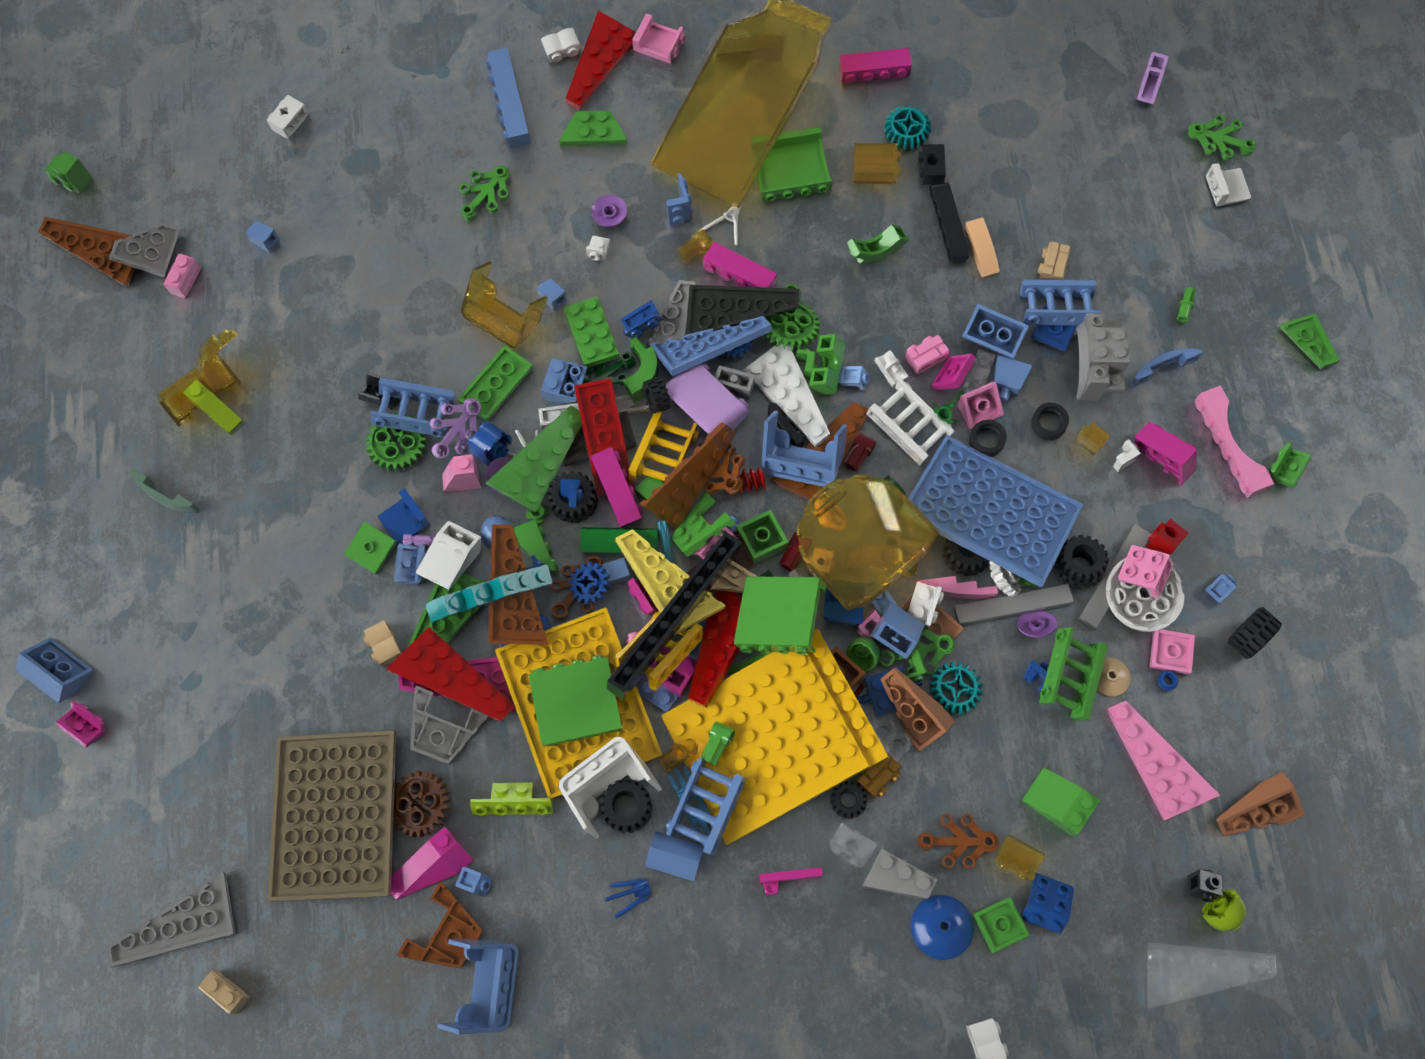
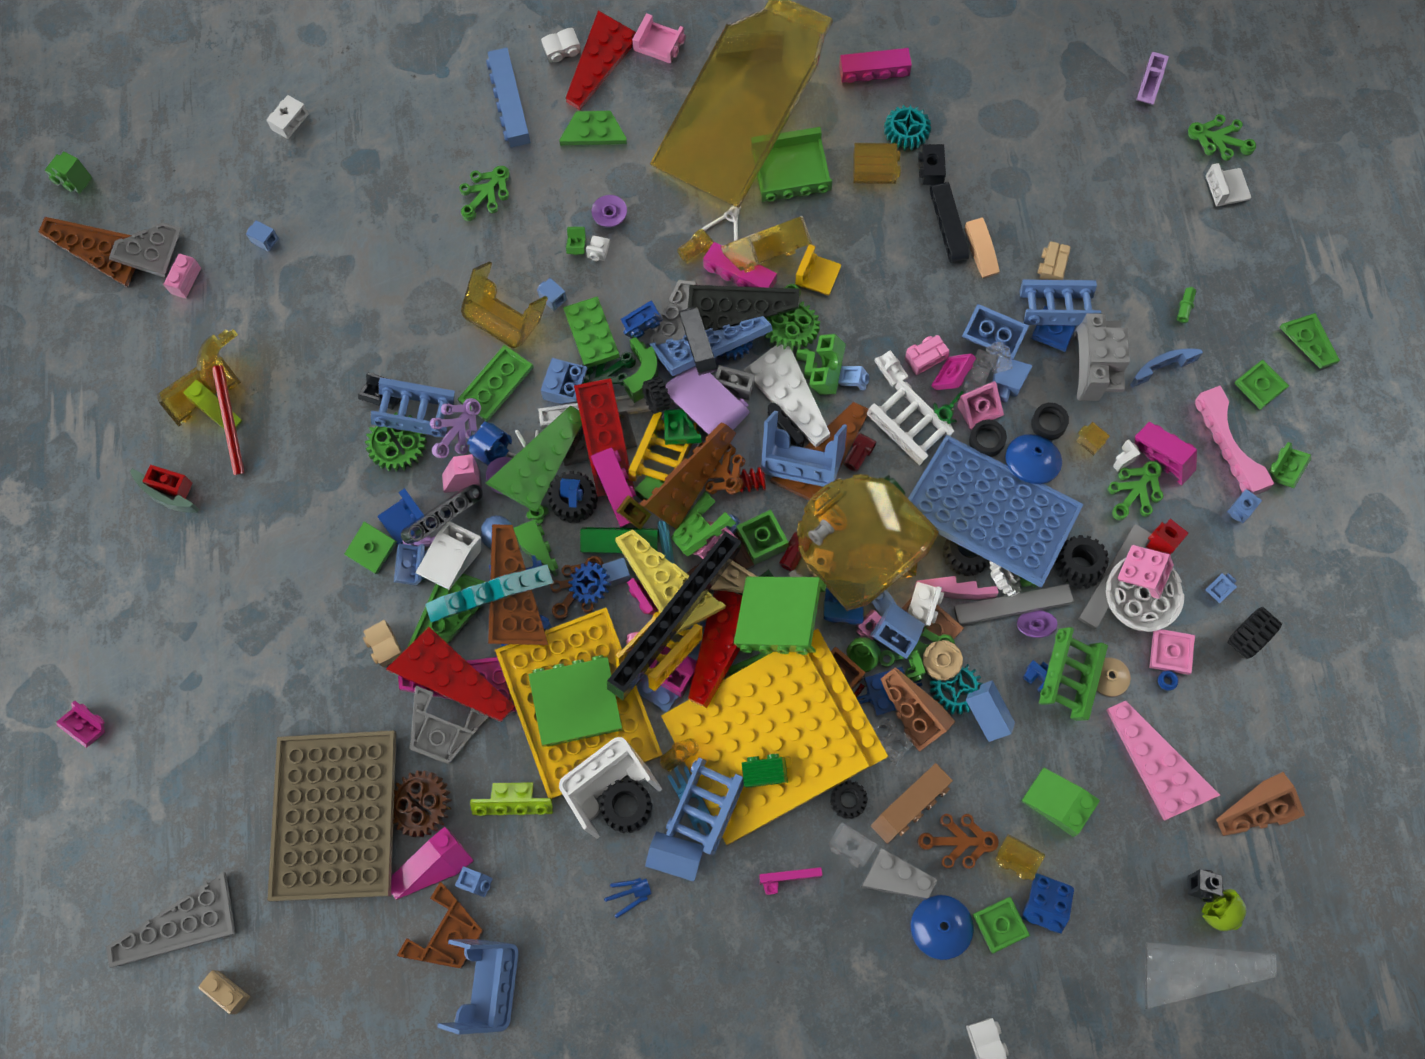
medium blue slope [16,638,93,703] -> none
medium blue bracket [666,173,693,225] -> none
bright green piece [700,721,735,765] -> none
bright green arch [847,224,909,264] -> none
pearl gold brick [856,753,902,799] -> none
none -> red brick [142,464,193,499]
none -> red axle [212,365,244,475]
none -> black beam [401,484,483,544]
none -> bright green bracket [566,227,586,255]
none -> pearl gold slope [616,495,652,530]
none -> green wing [664,409,702,445]
none -> beam [679,306,717,376]
none -> clear yellow windscreen [721,215,812,273]
none -> green brick [742,754,788,788]
none -> yellow bracket [795,244,841,296]
none -> light grey bush [808,519,834,545]
none -> medium nougat wedge [871,763,953,844]
none -> tan tile [923,640,963,681]
none -> medium blue piece [966,680,1015,742]
none -> clear bracket [986,342,1013,374]
none -> blue dish [1005,434,1062,484]
none -> bright green plant [1108,461,1164,520]
none -> medium blue brick [1227,489,1262,523]
none -> bright green plate [1234,359,1289,410]

